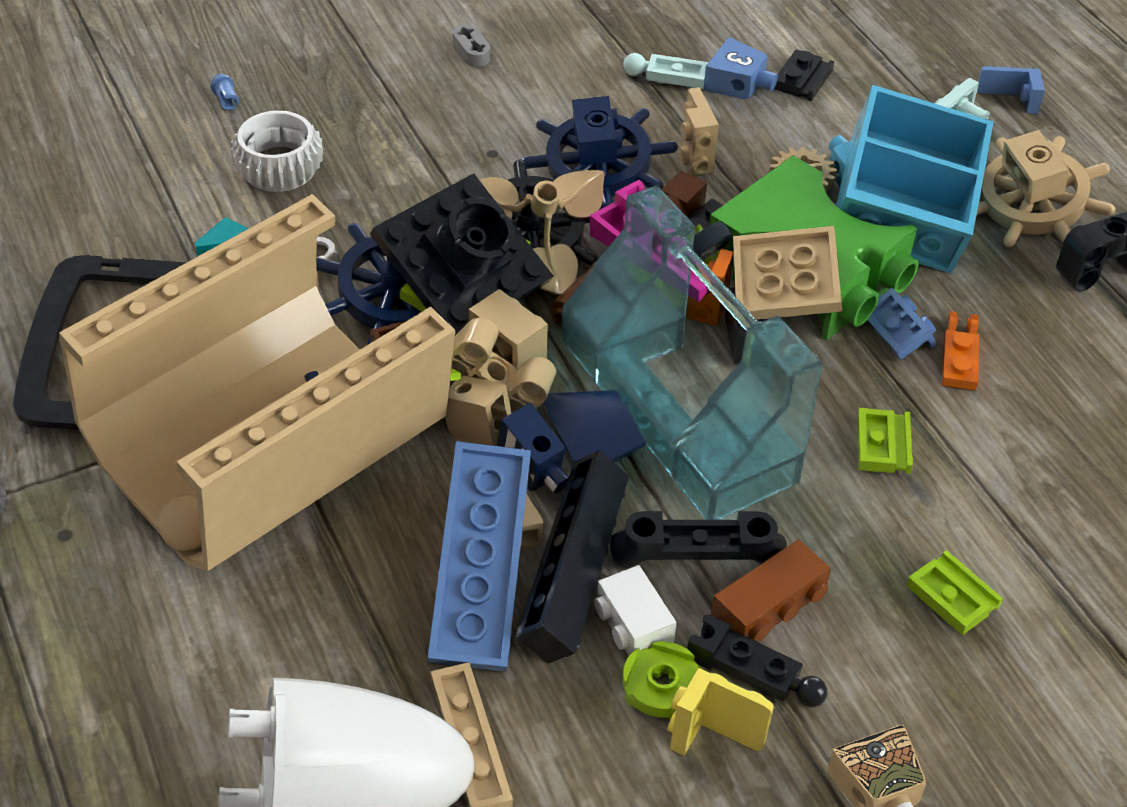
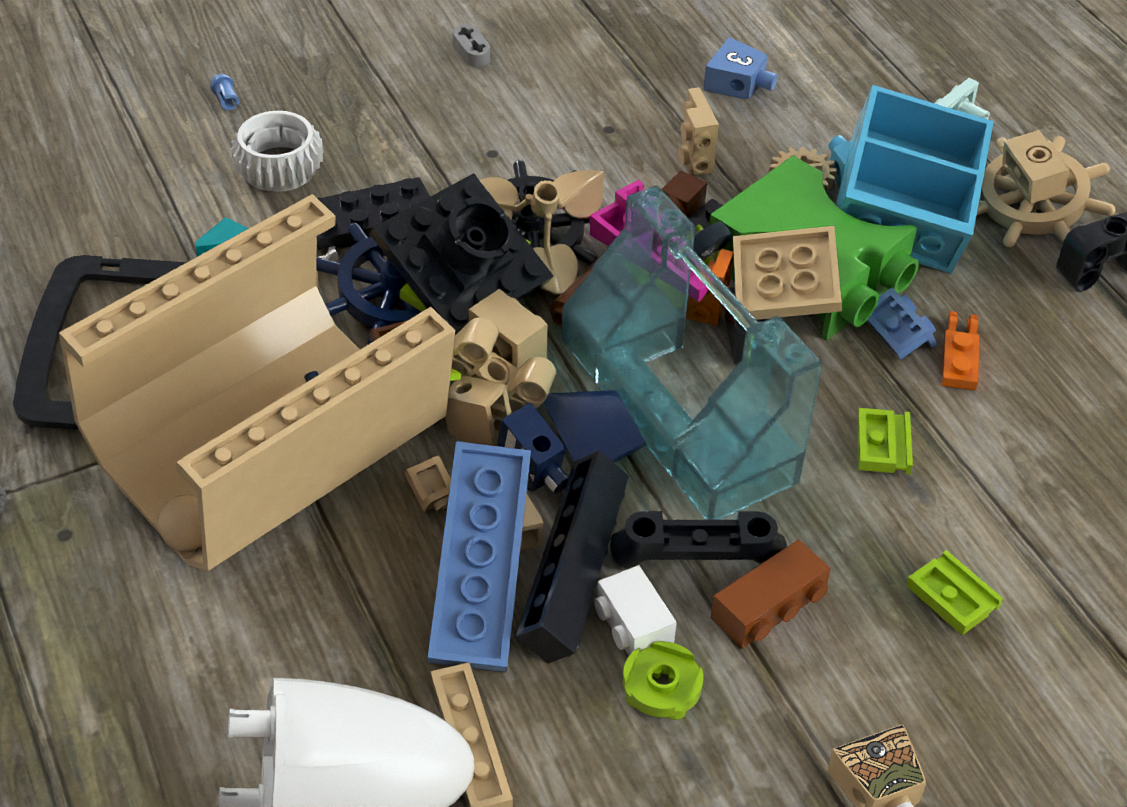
dark blue piece [520,96,678,209] -> none
light aqua plate [623,53,708,89] -> none
light yellow bracket [667,668,774,756] -> none
black plate [687,615,828,708] -> none
black plate [774,49,834,101] -> none
medium blue bracket [977,66,1045,114] -> none
none -> black plate [317,177,431,250]
none -> tan bracket [404,455,451,512]

